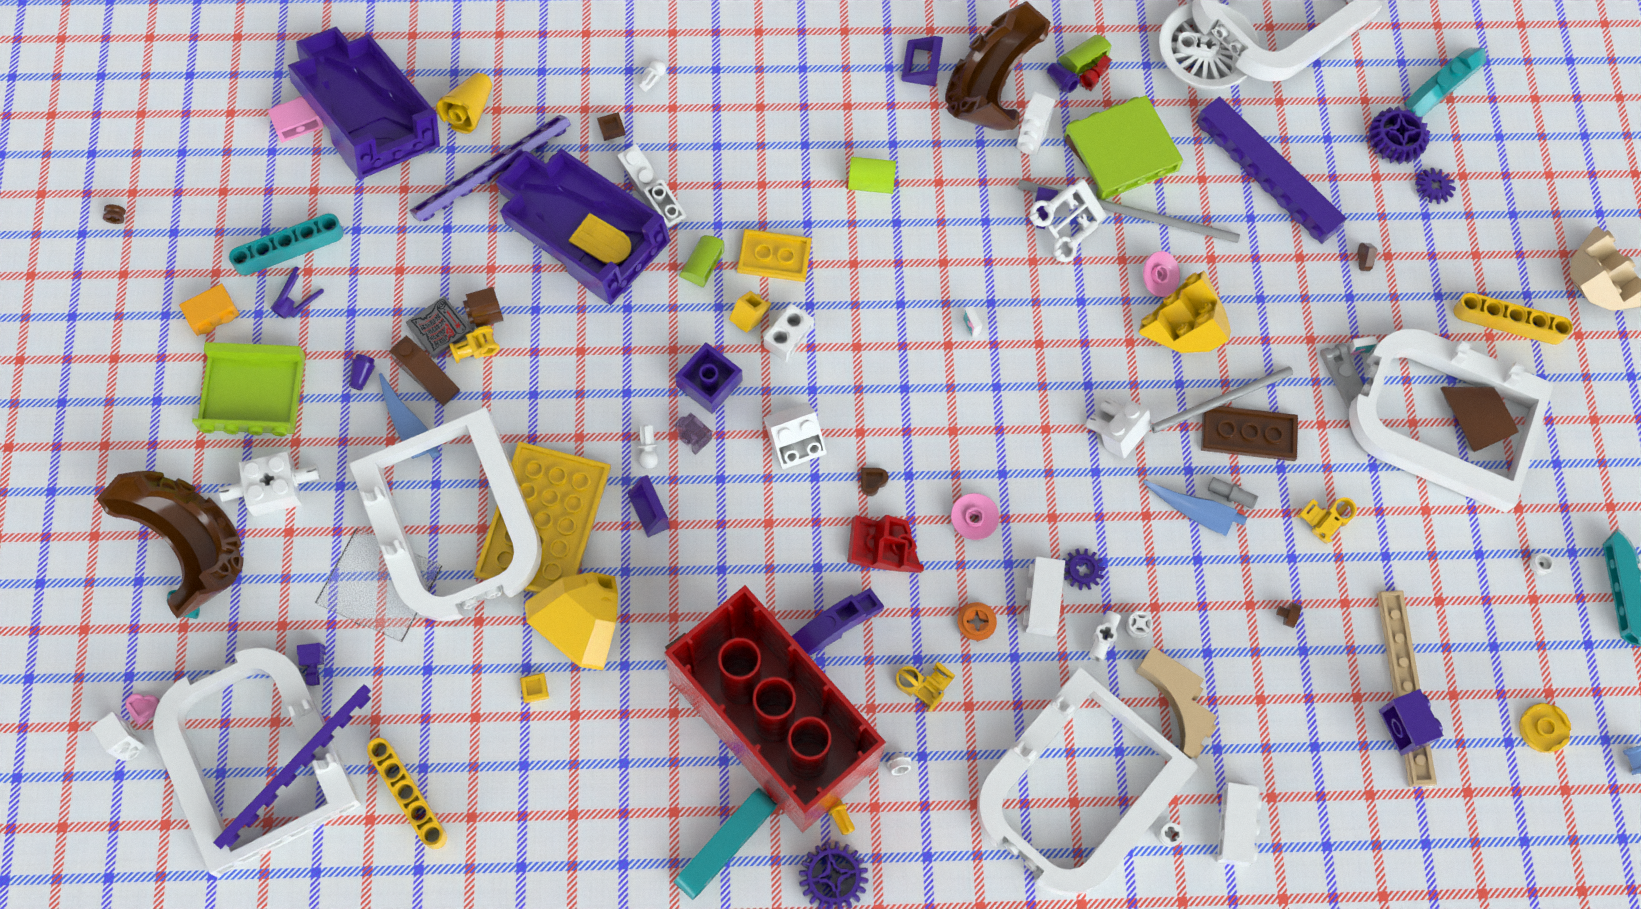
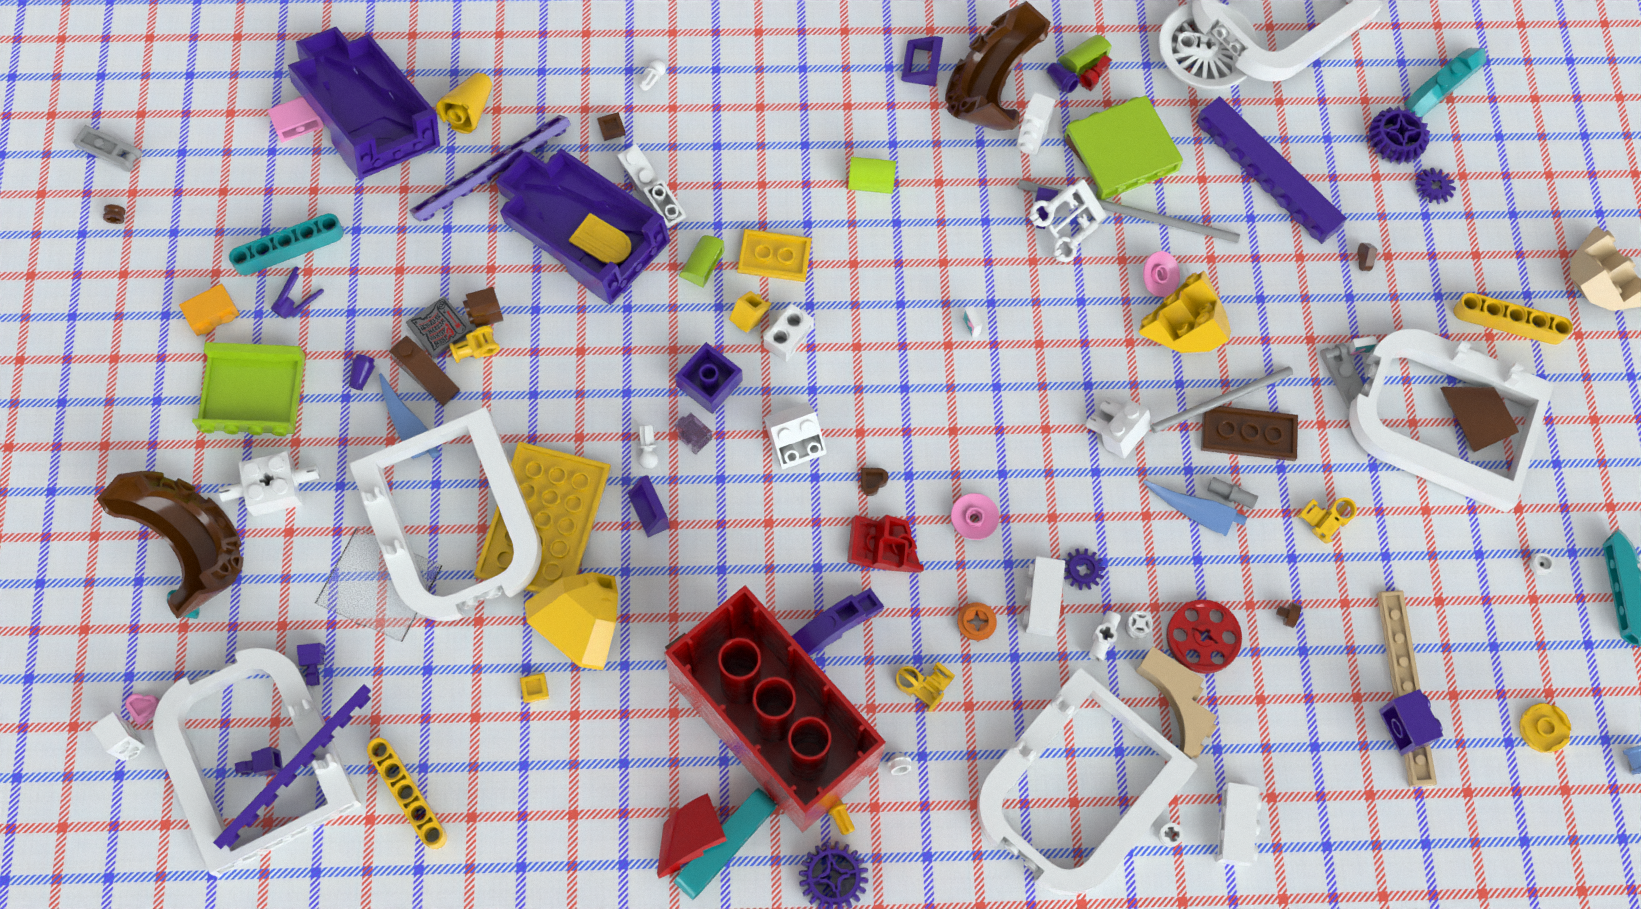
none -> light grey plate [73,125,142,172]
none -> dark purple piece [235,746,283,776]
none -> red slope [657,793,727,879]
none -> red wedge [1166,600,1242,674]

